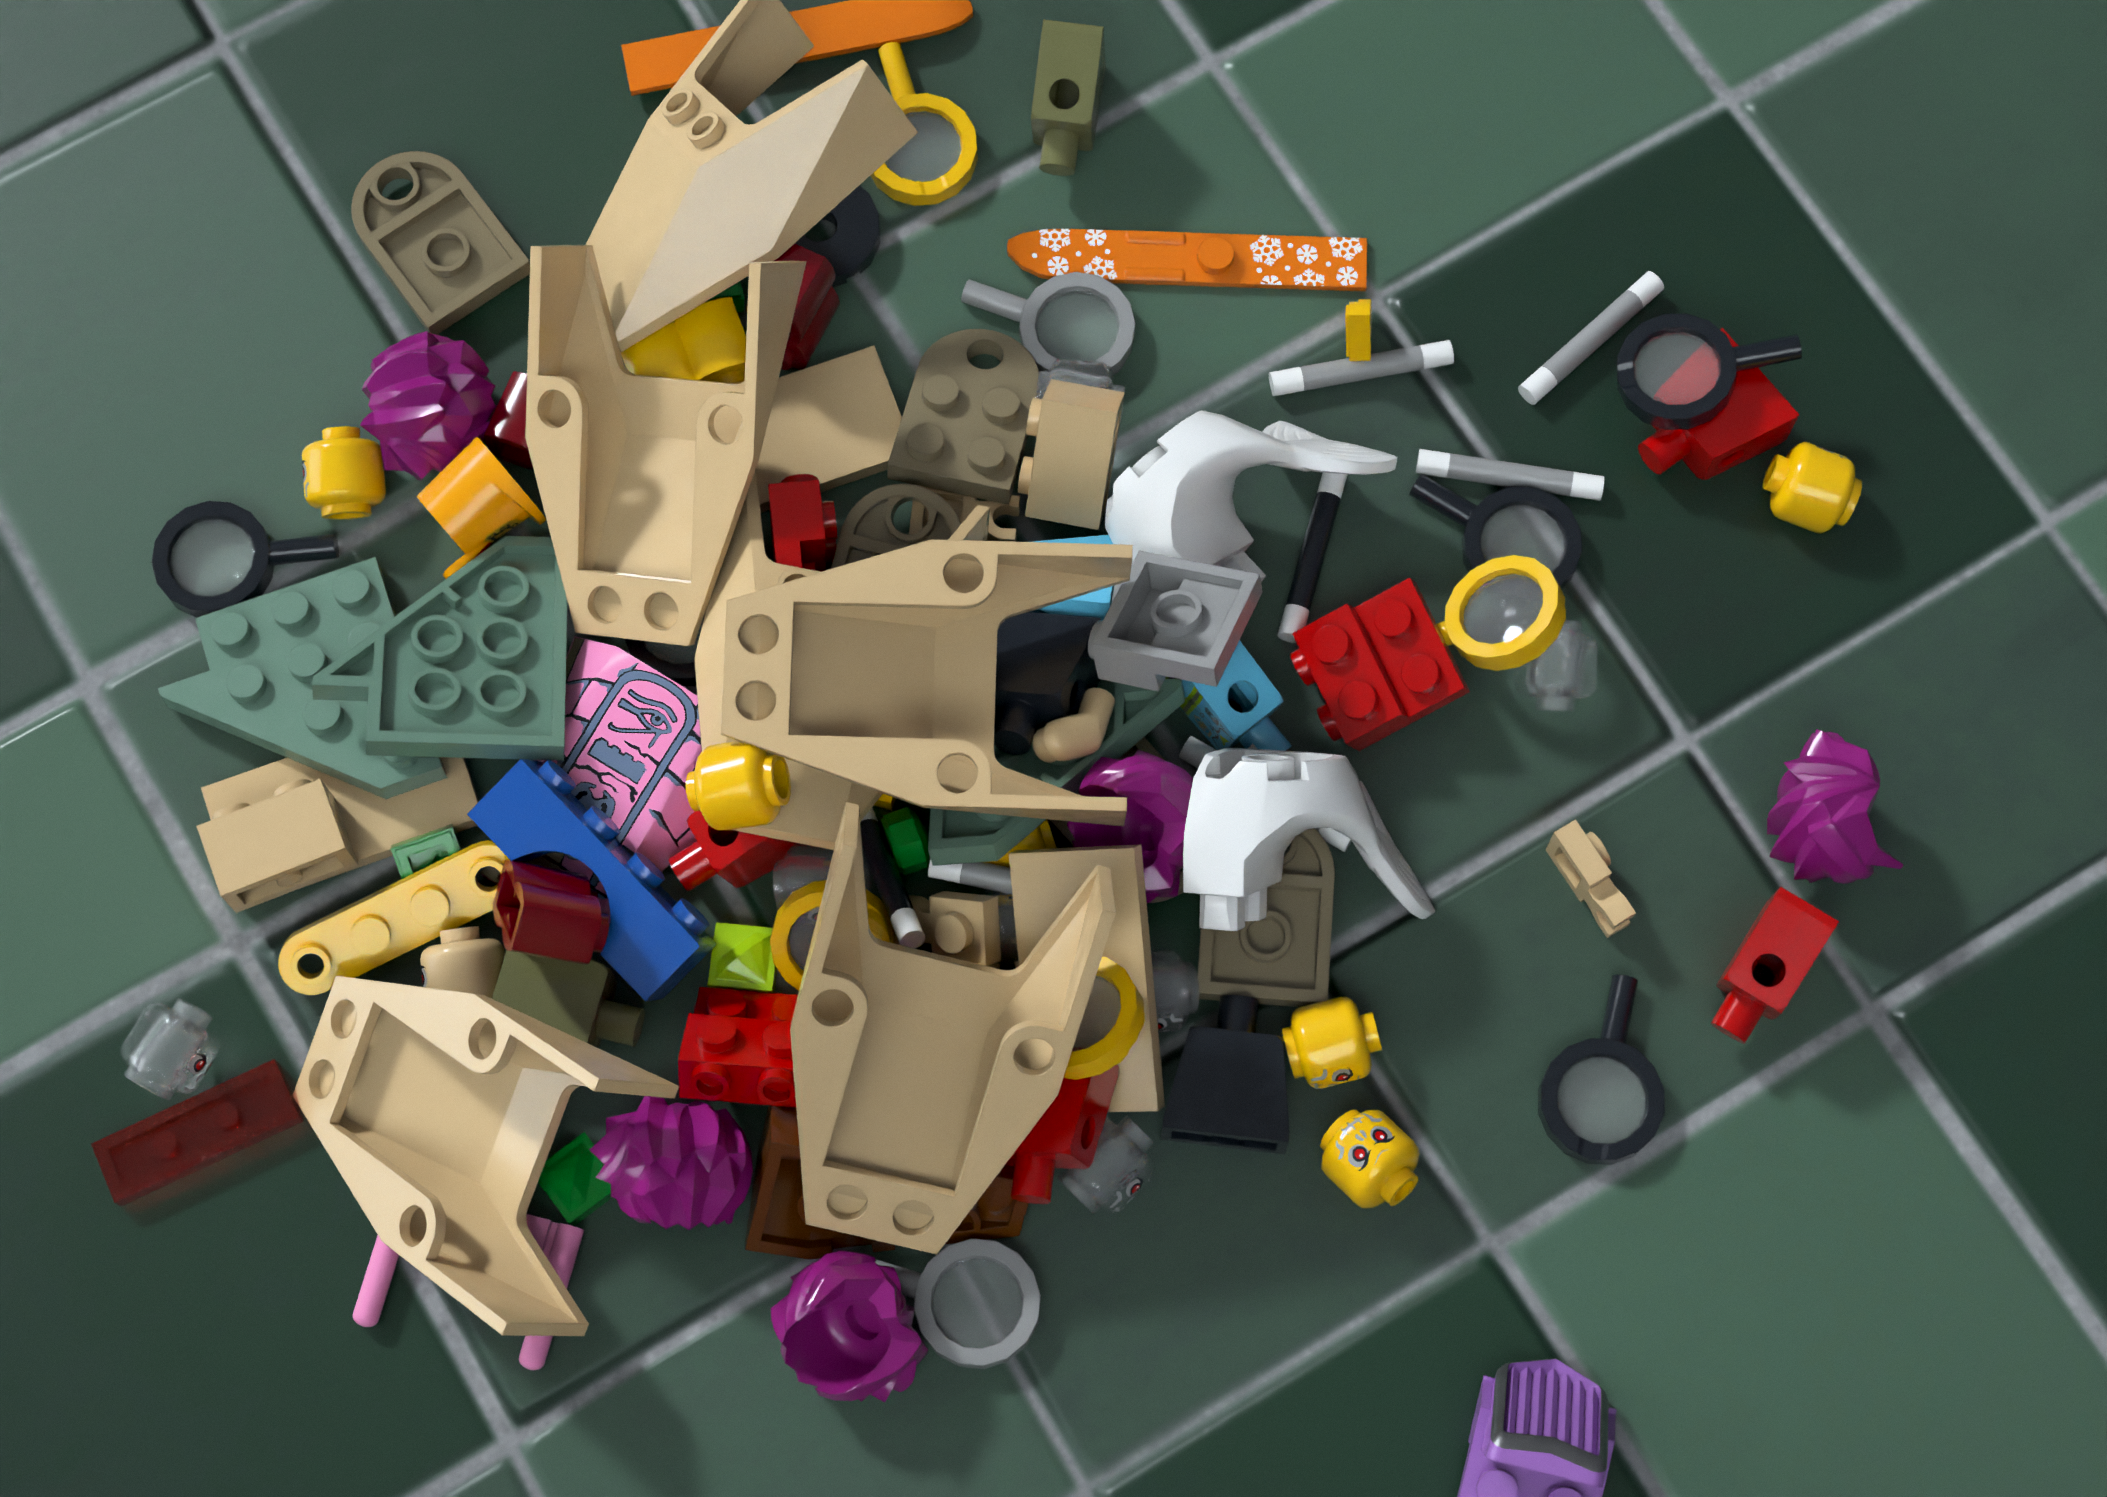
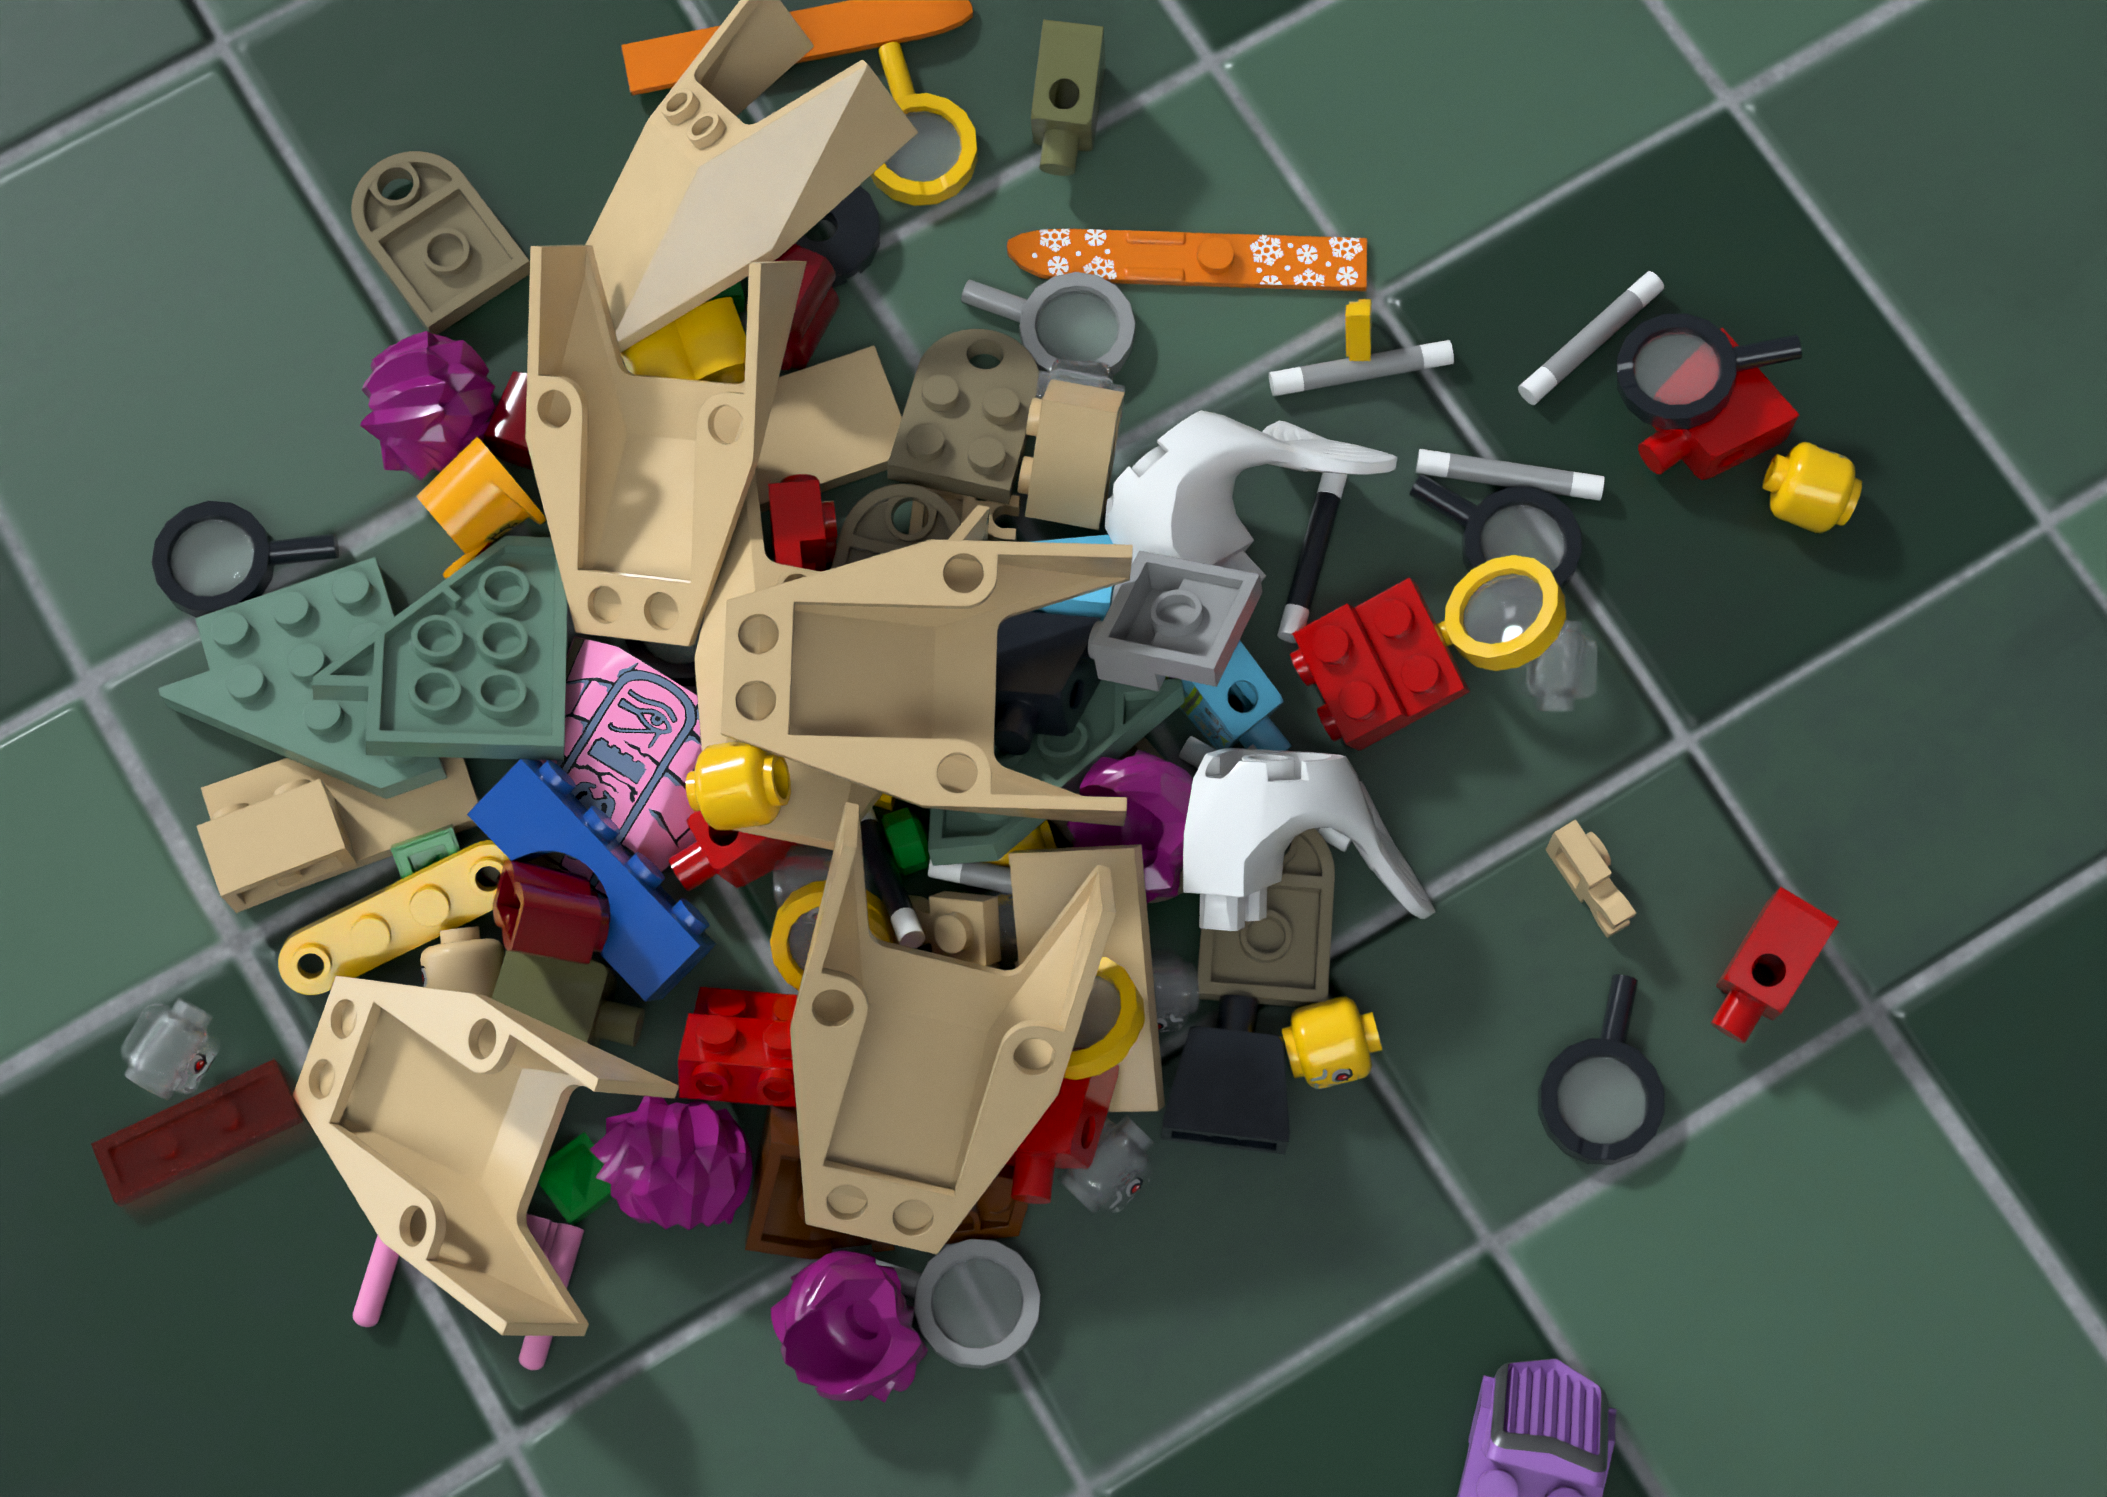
yellow head [302,426,386,520] -> none
lime tile [707,922,777,993] -> none
tan arm [1032,688,1115,763] -> none
yellow head [1320,1110,1420,1208] -> none
magenta hair [1767,729,1904,884] -> none

